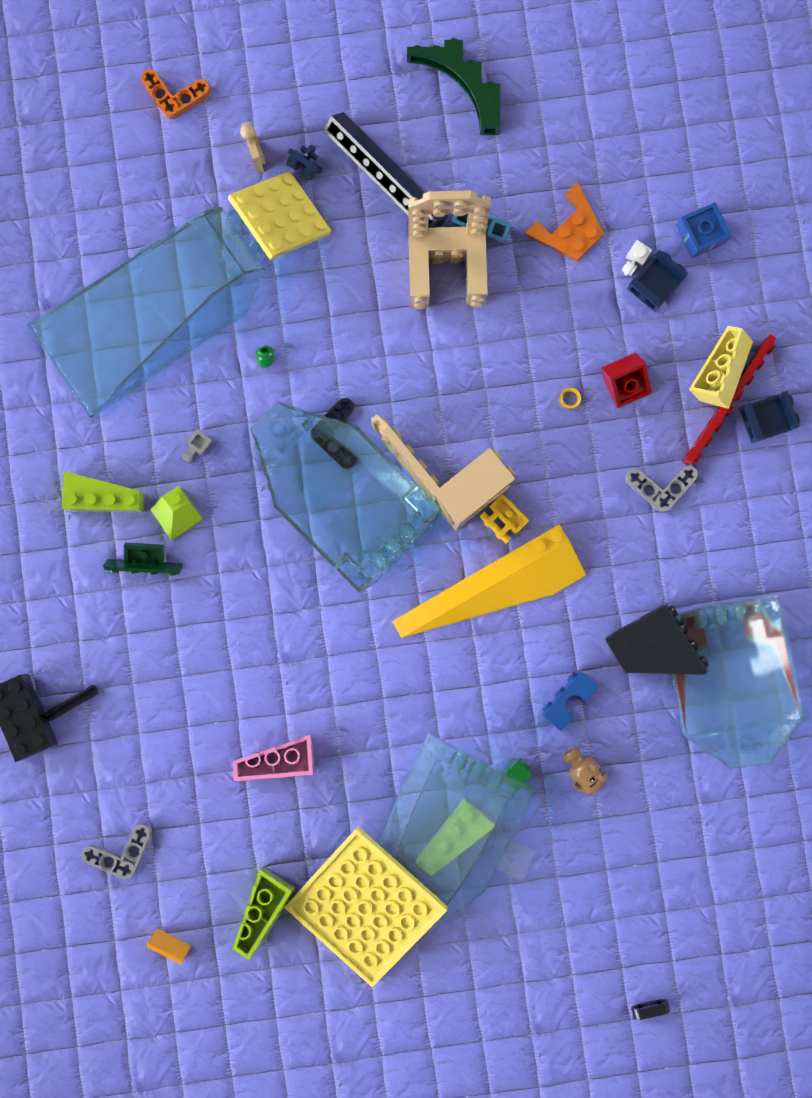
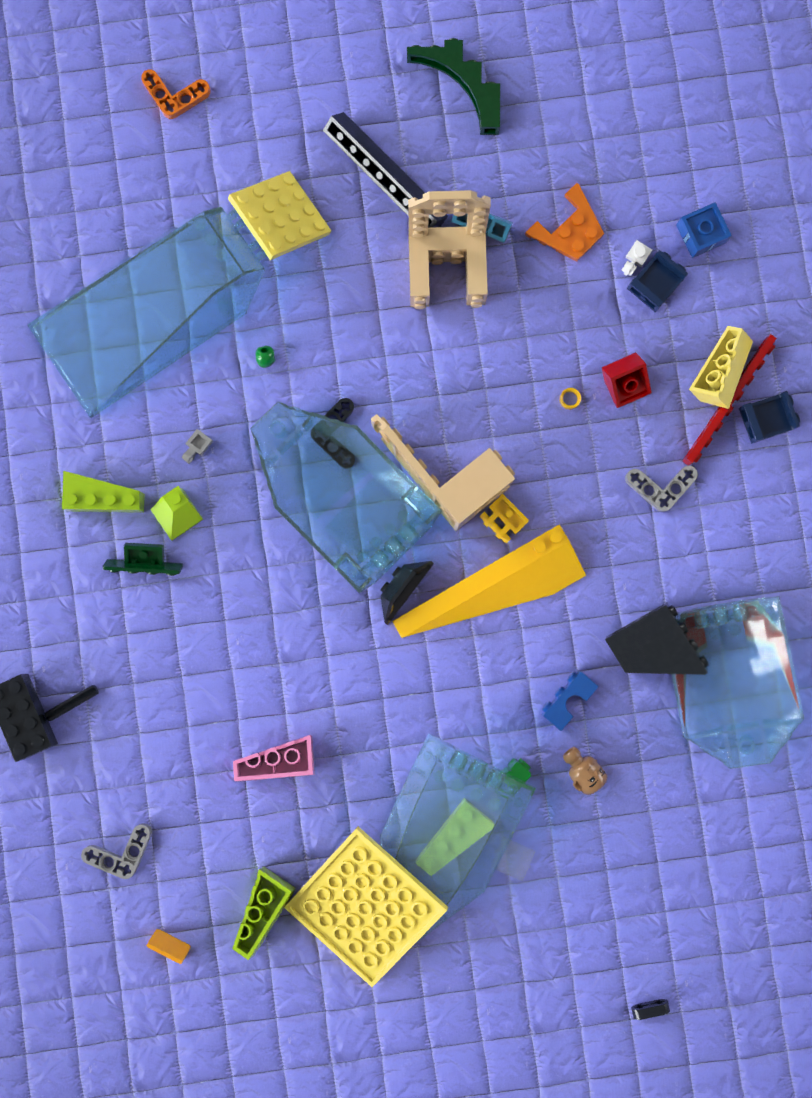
tan plate [240,121,266,174] -> none
dark blue hips [286,145,323,180] -> none
none -> black wedge [380,561,434,625]

